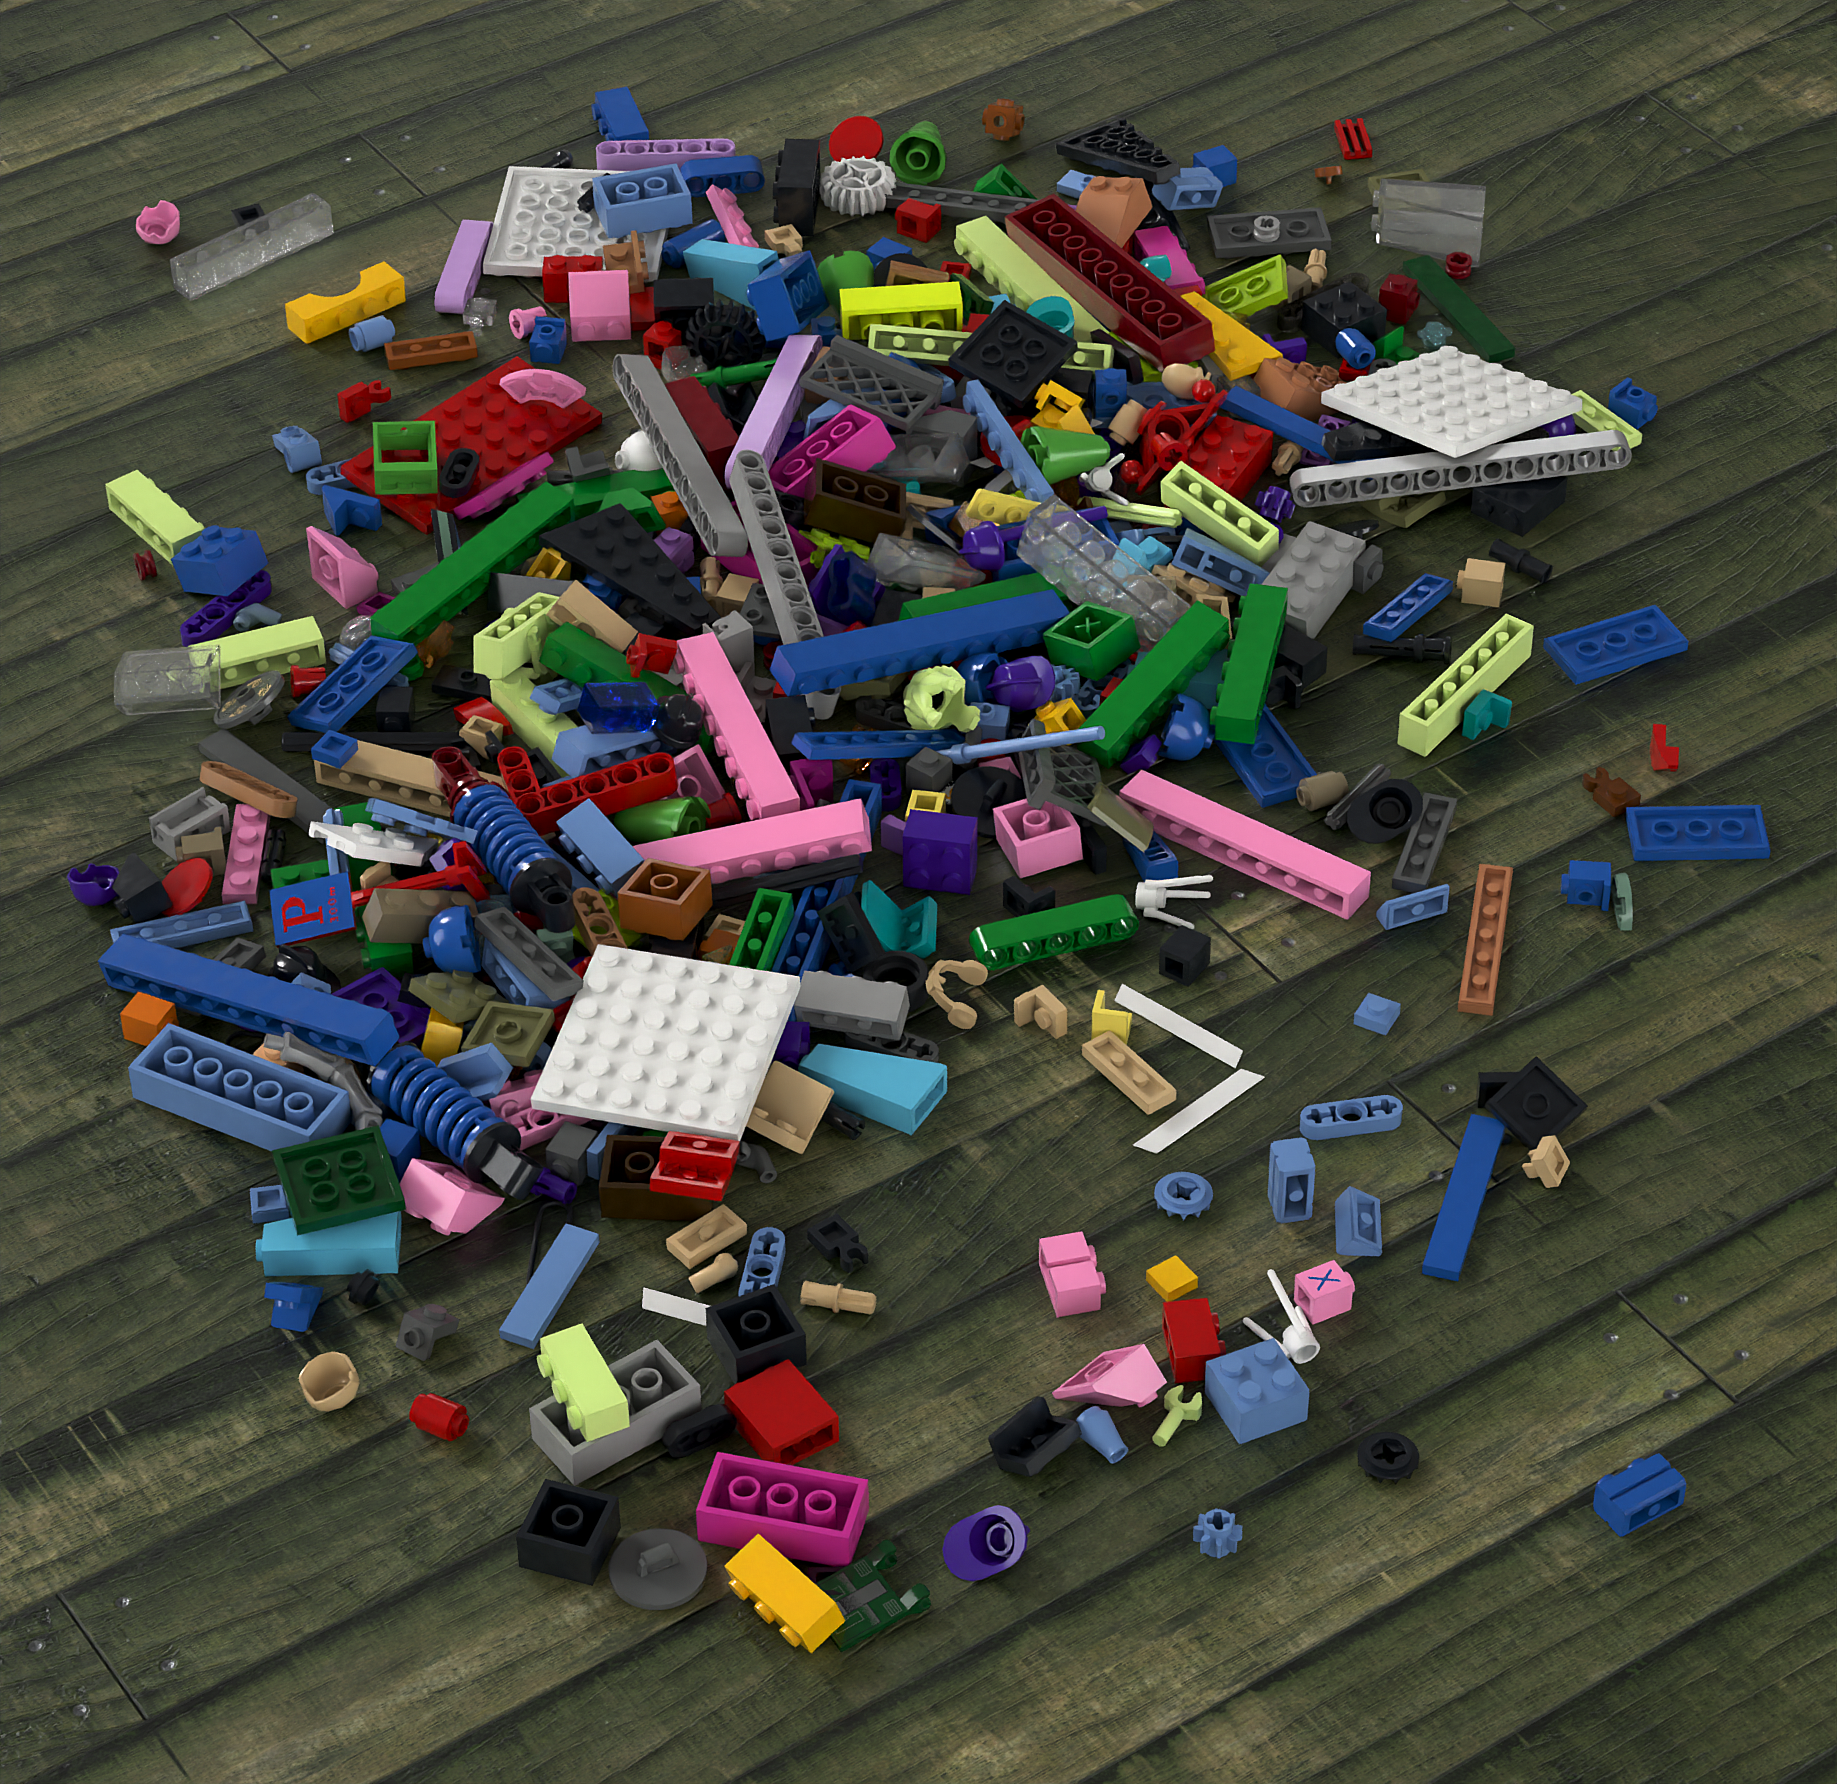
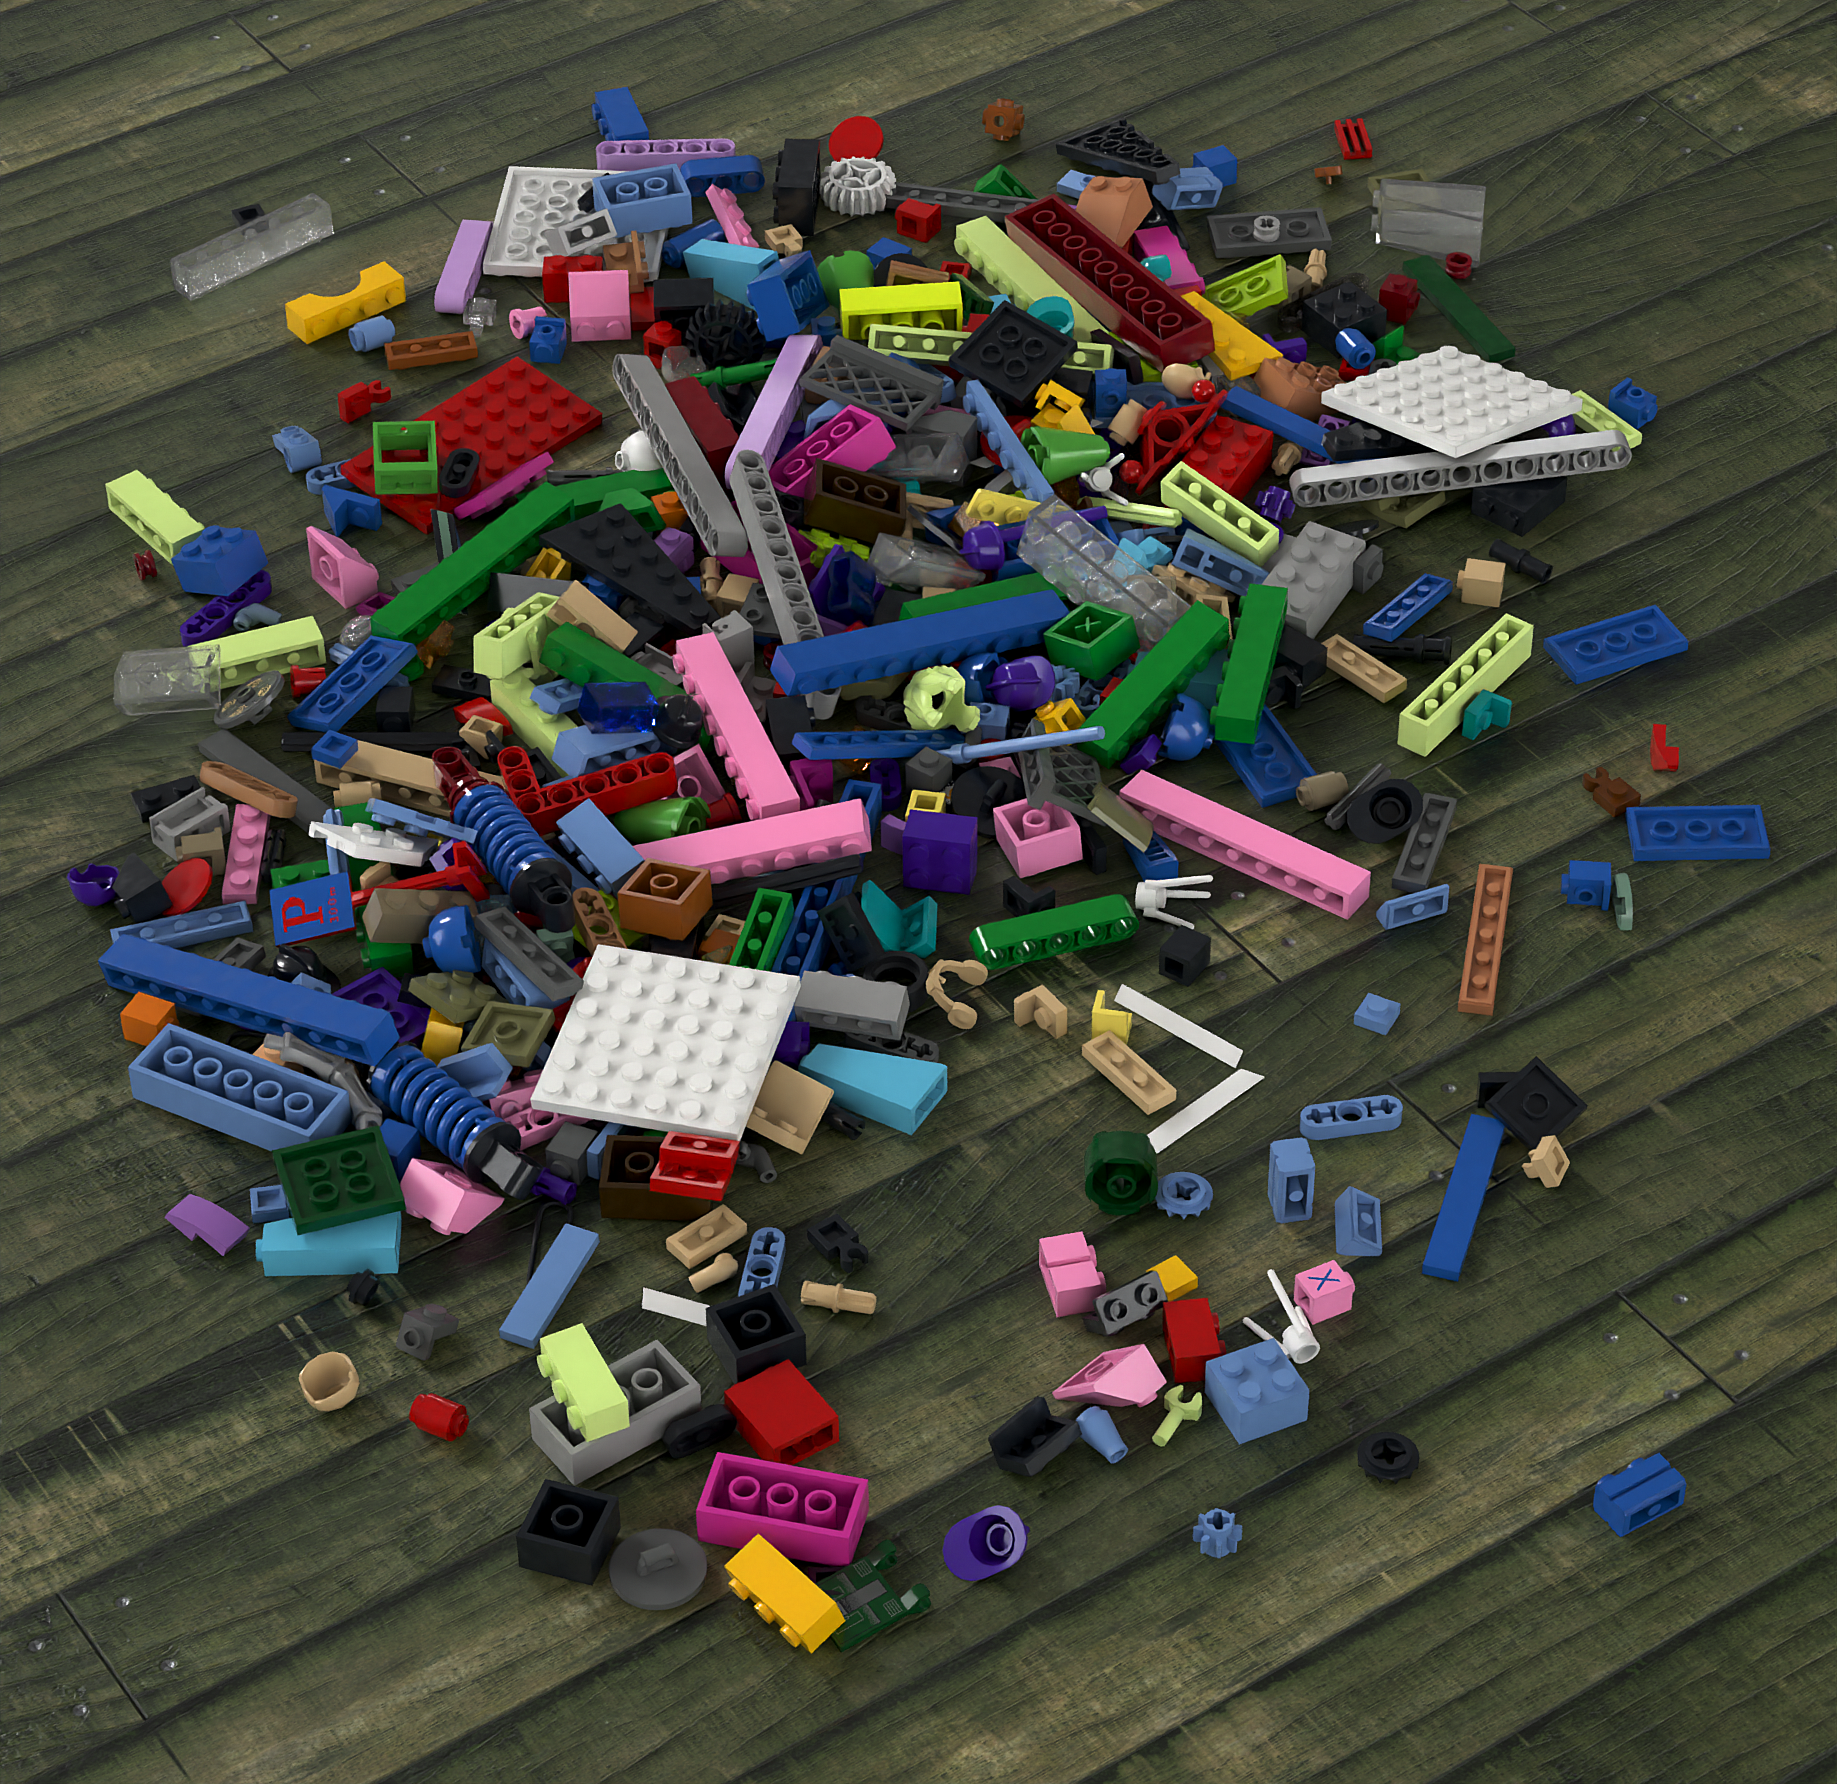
bright pink hair [136,200,180,245] -> none
blue slope [264,1282,324,1332] -> none
bright pink tile [499,369,586,409] -> none
black piece [539,150,573,169] -> none
dark grey panel [565,446,610,482] -> none
red bracket [626,633,678,678] -> none
bright green cone [889,121,946,186] -> none
red bush [1150,433,1188,471] -> none
clear light blue plate [1417,322,1453,349] -> none
none -> black plate [131,775,201,823]
none -> medium lavender slope [165,1194,250,1256]
none -> tan brick [333,780,382,808]
none -> light grey brick [544,208,618,256]
none -> bracket [1082,1270,1168,1337]
none -> dark green brick [1084,1131,1158,1215]
none -> tan plate [1321,634,1407,703]

